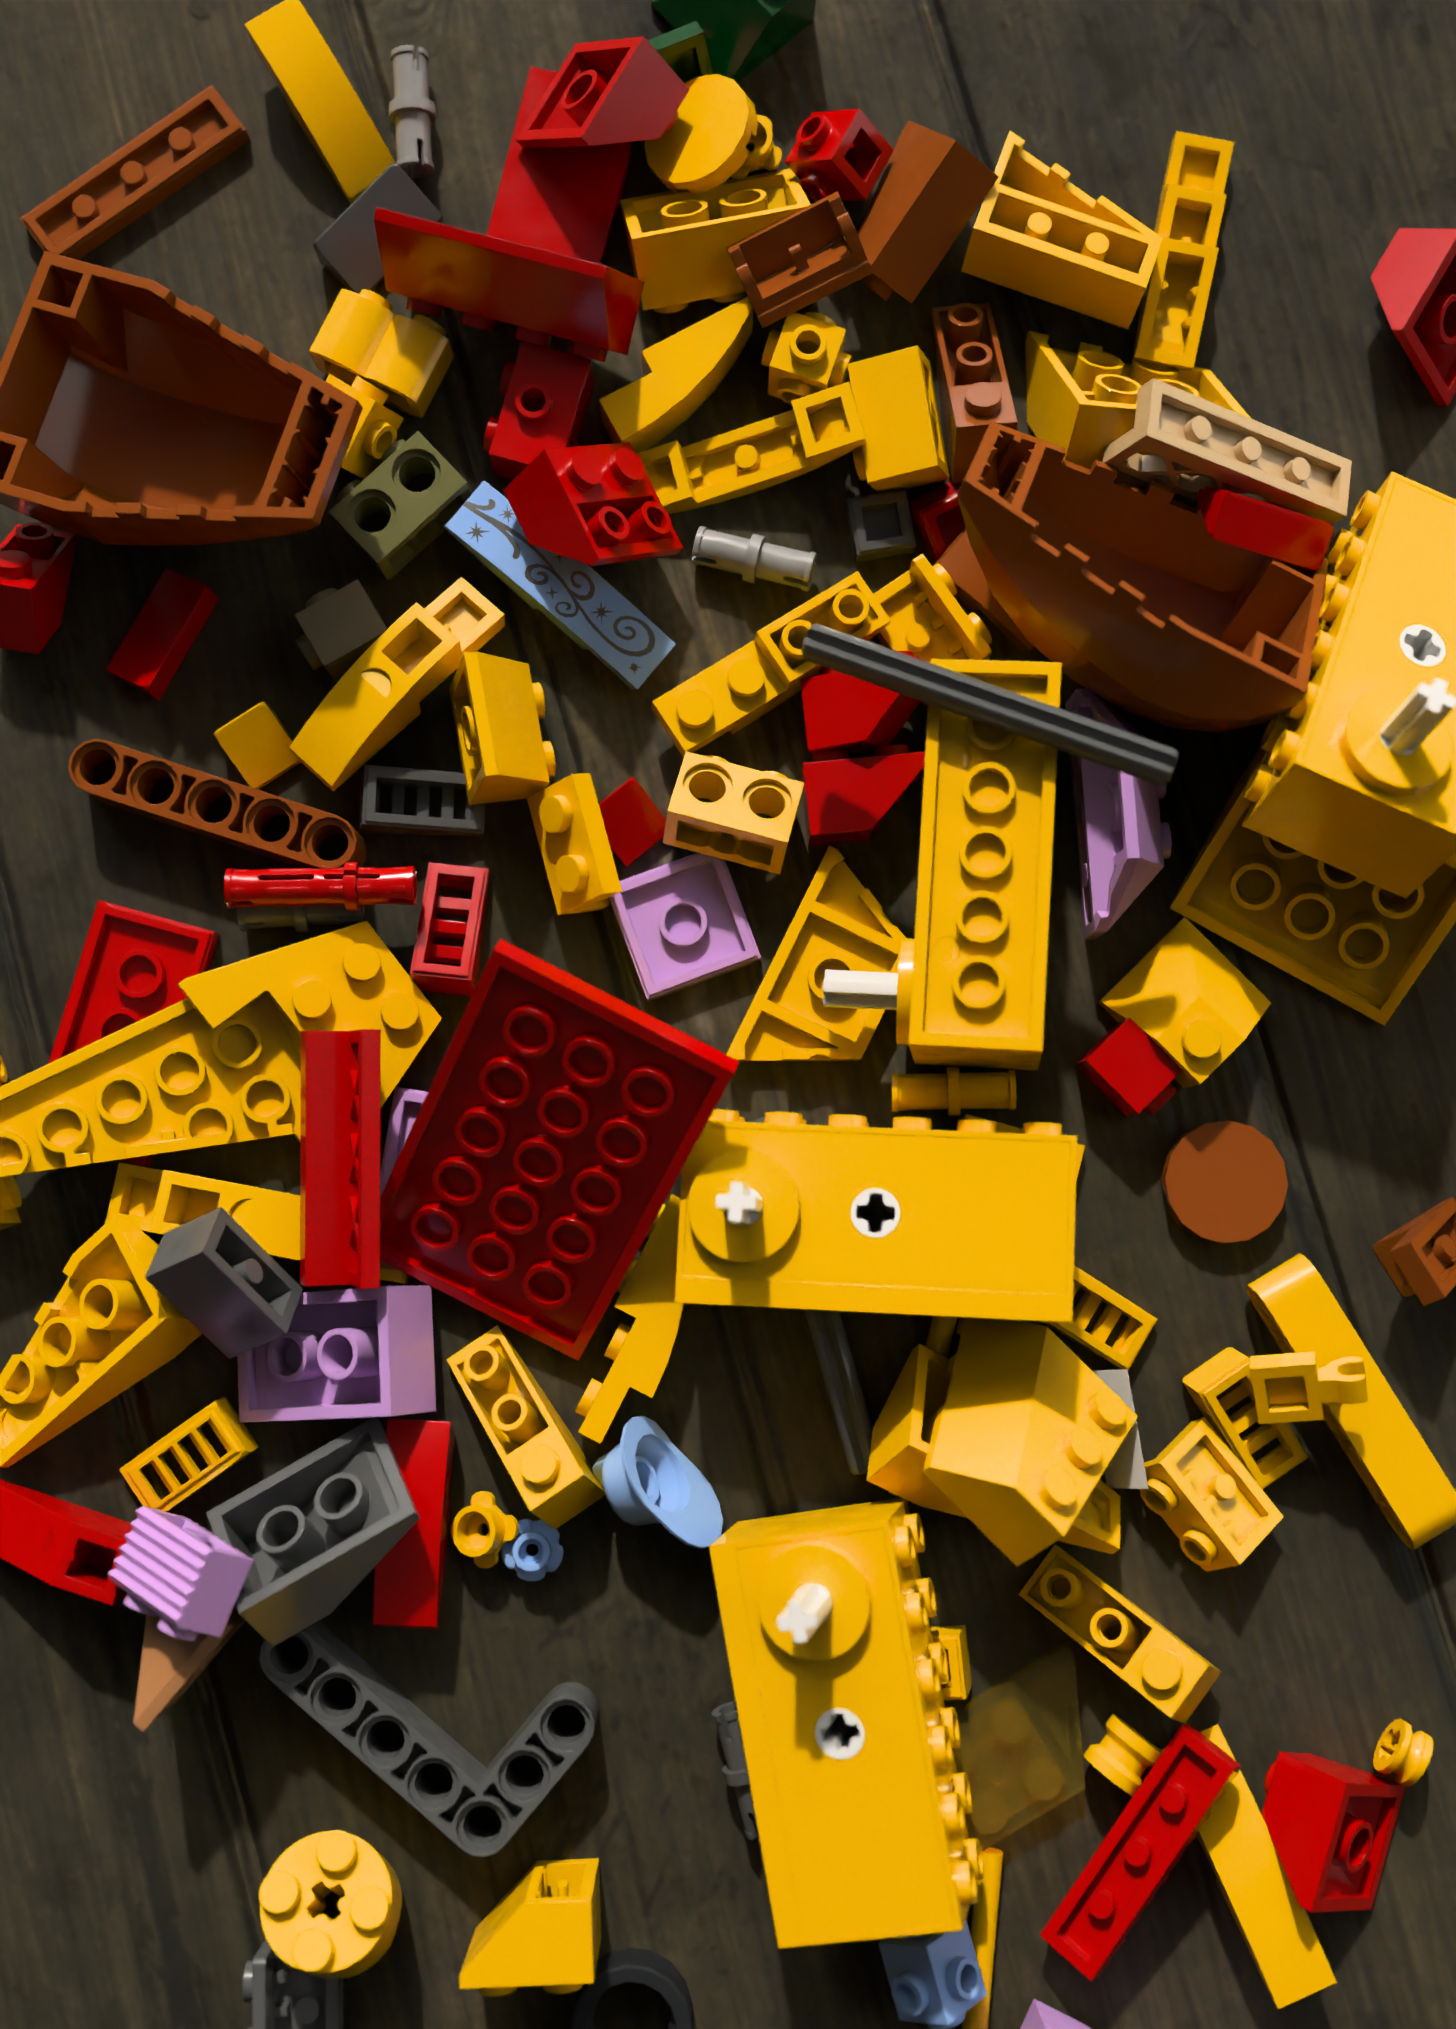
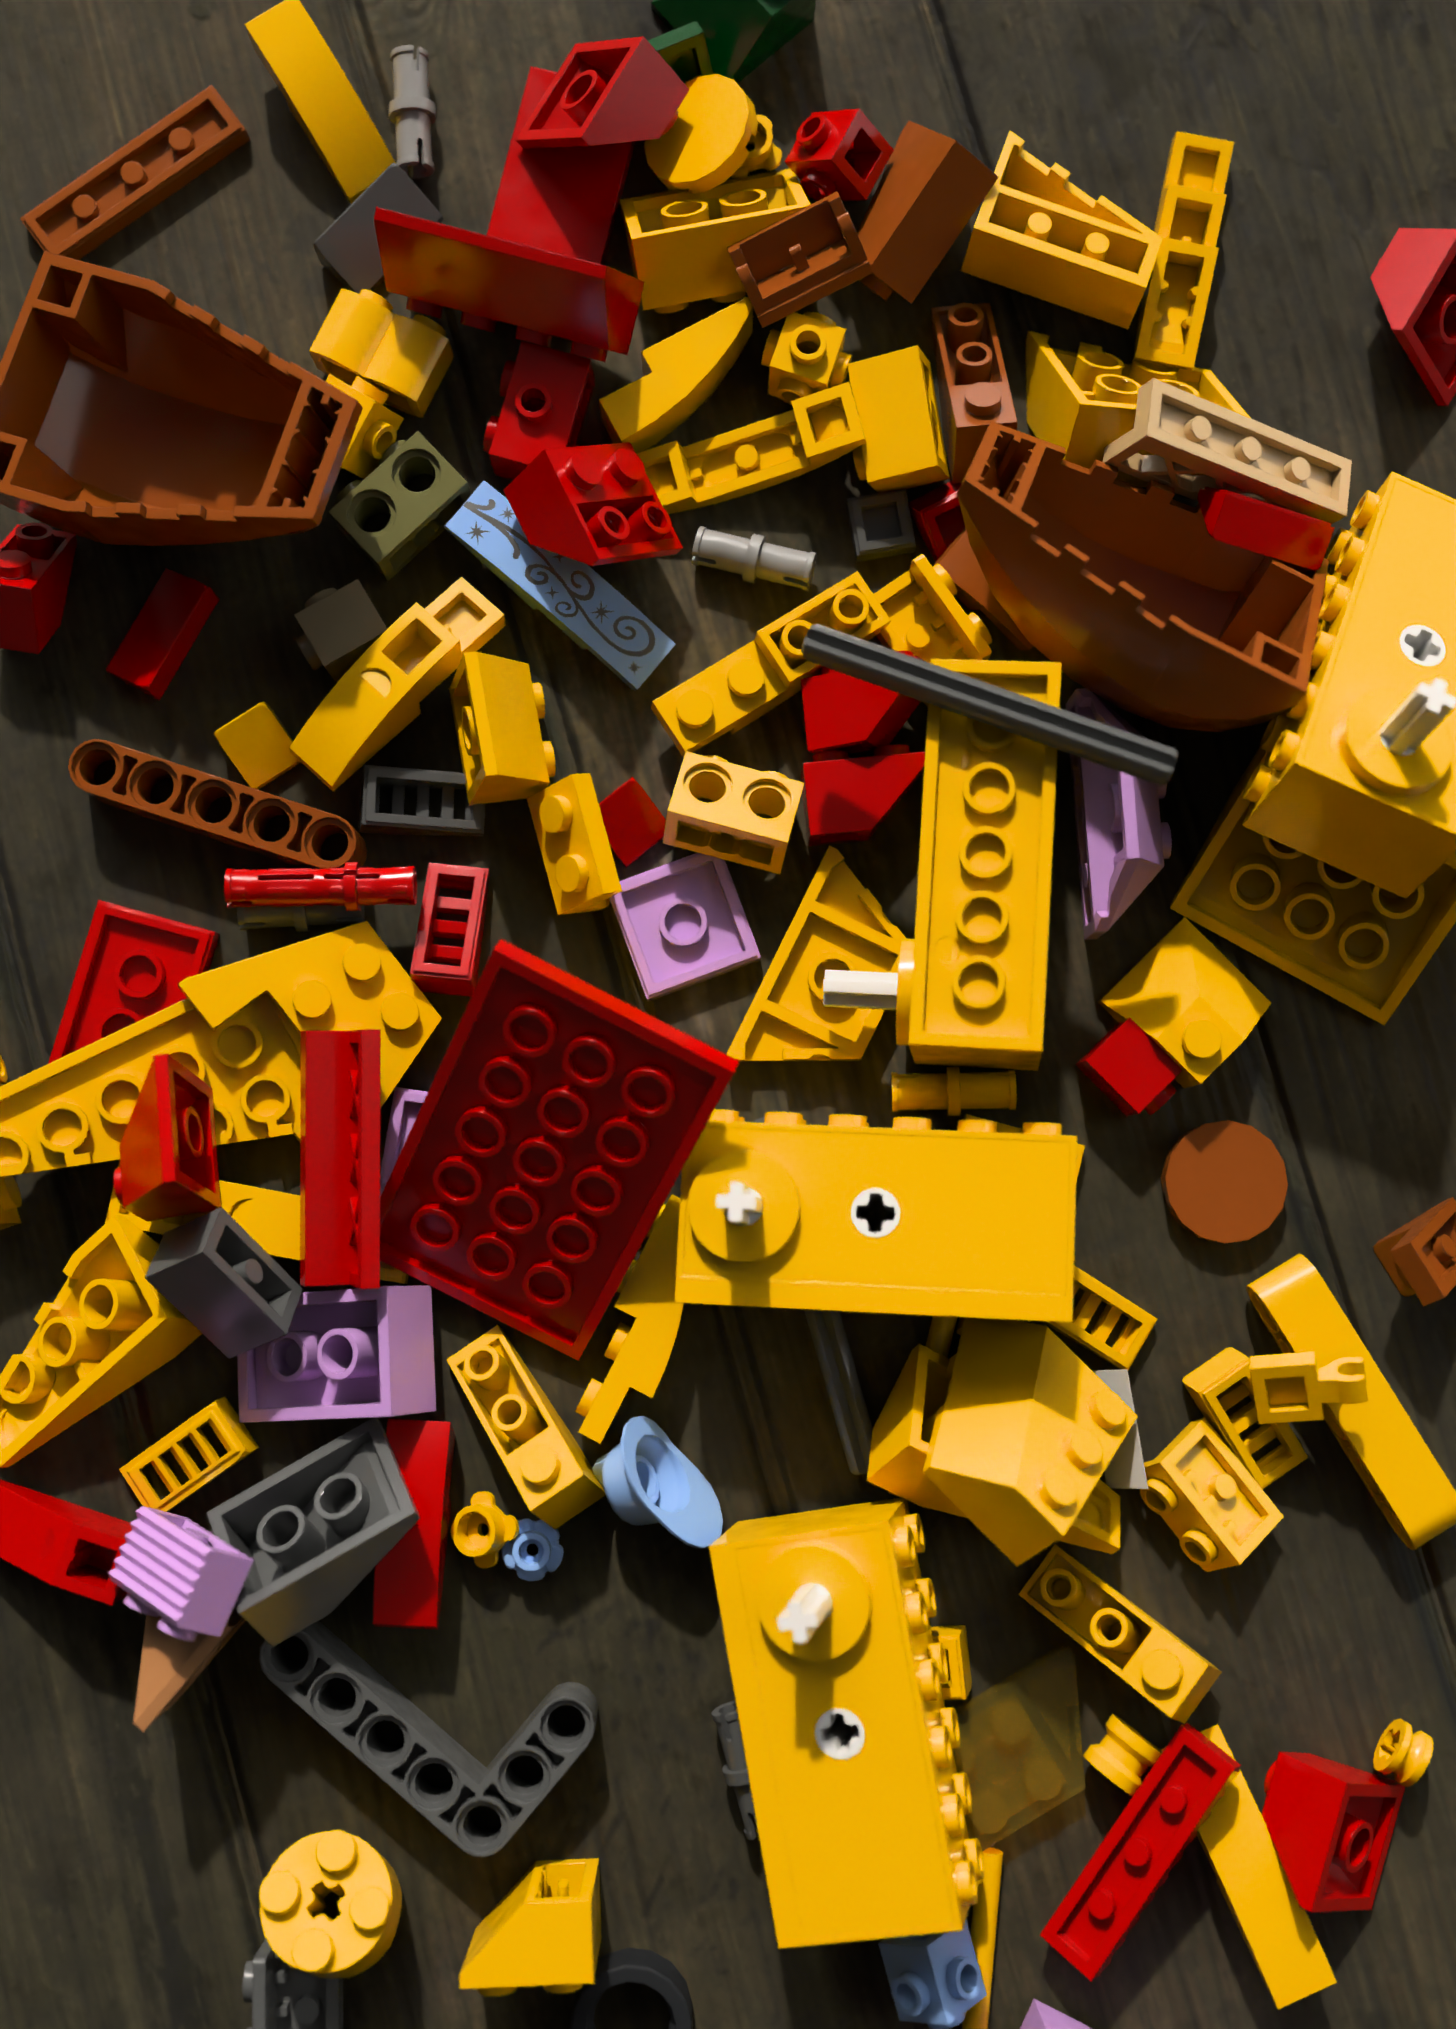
none -> red slope [114,1053,221,1222]

